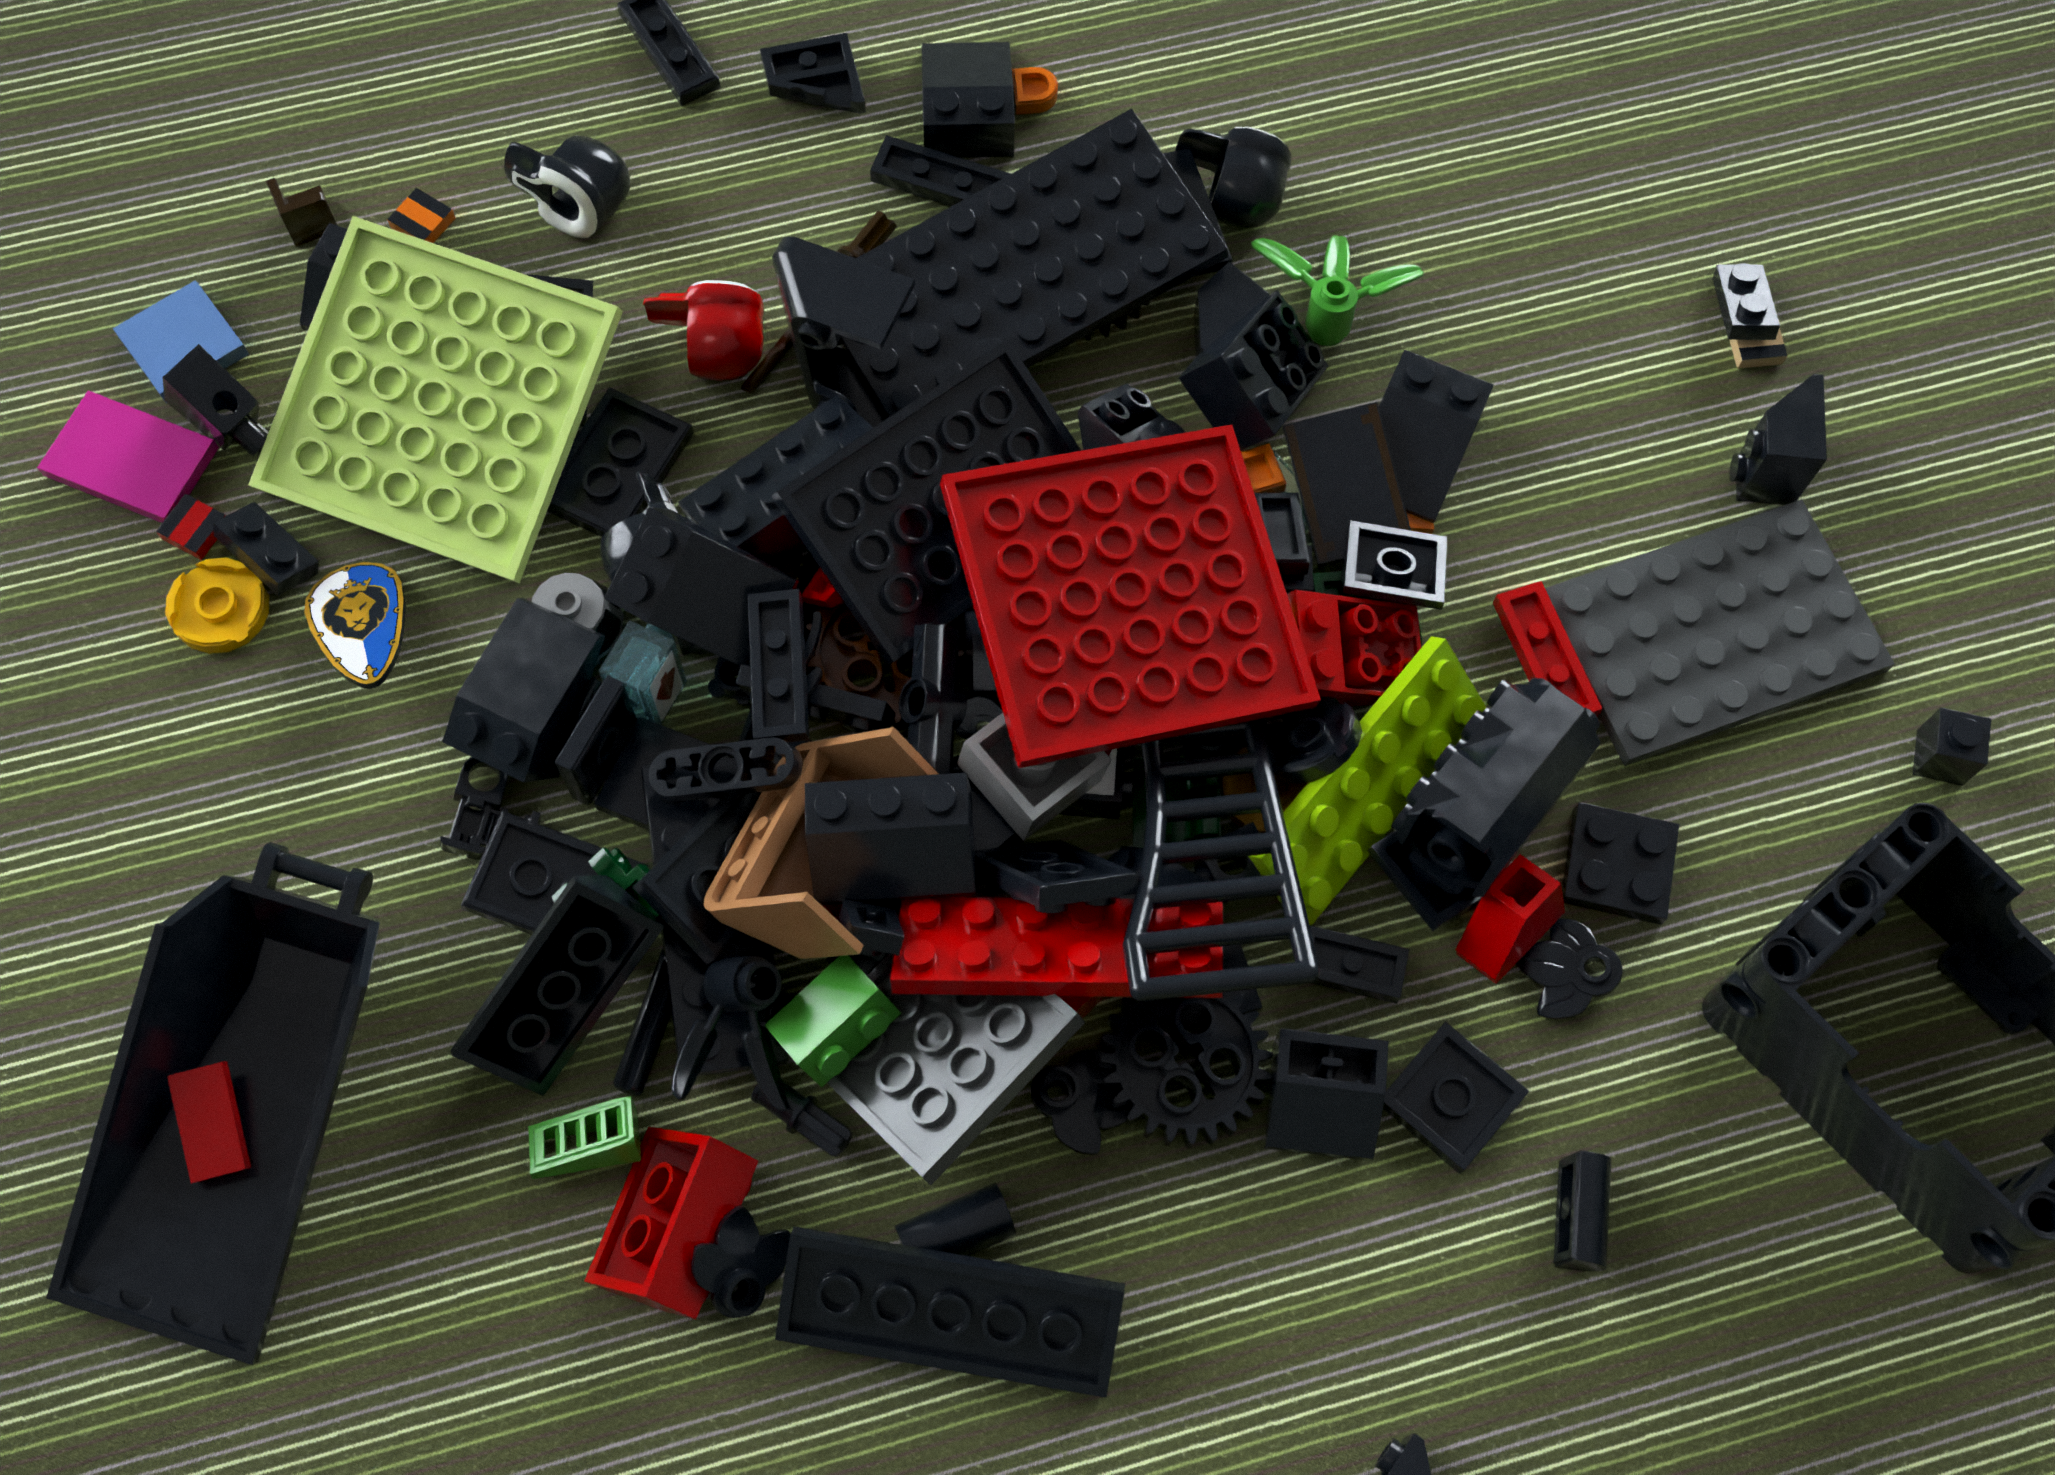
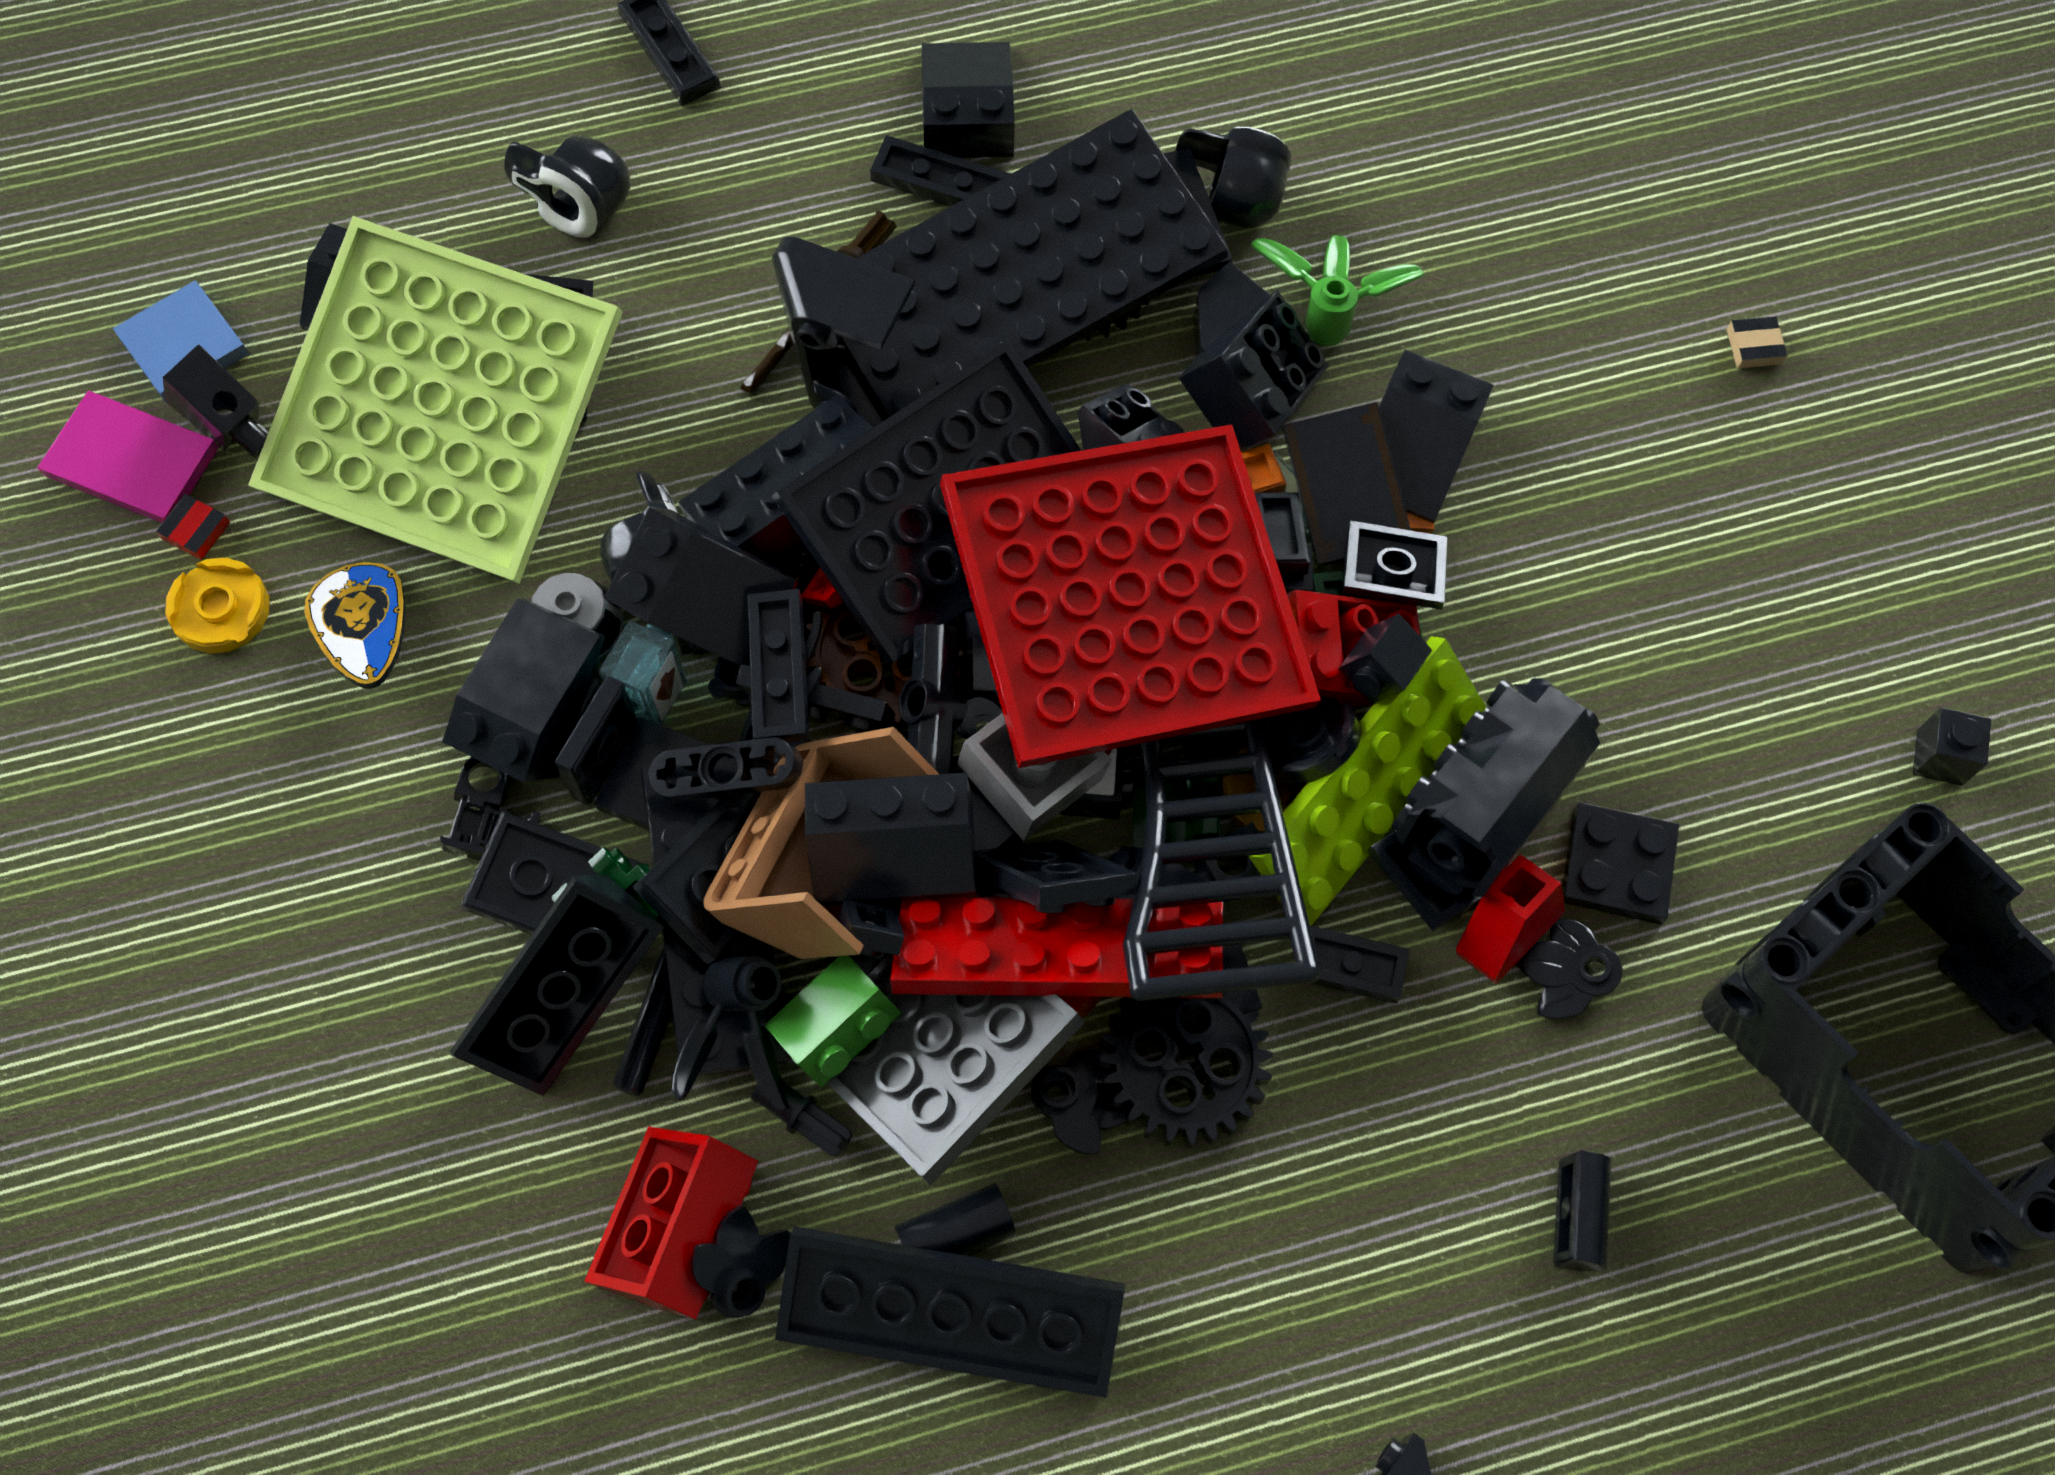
black windscreen [46,842,380,1365] -> none
red tile [167,1061,251,1183] -> none
black plate [213,502,319,596] -> none
dark brown panel [266,178,338,247] -> none
tile [387,188,456,243] -> none
bright green slope [528,1096,641,1179] -> none
black tile [547,387,694,537] -> none
red piece [643,280,764,381] -> none
black wing [760,33,866,114] -> none
orange tile [1012,67,1058,115] -> none
black slope [1265,1028,1389,1161] -> none
black tile [1383,1021,1529,1174] -> none
red plate [1493,581,1603,717] -> none
dark grey plate [1545,499,1895,766] -> none
plate [1713,263,1780,340] -> none
black slope [1729,374,1827,505] -> none
none -> black brick [1339,613,1432,704]

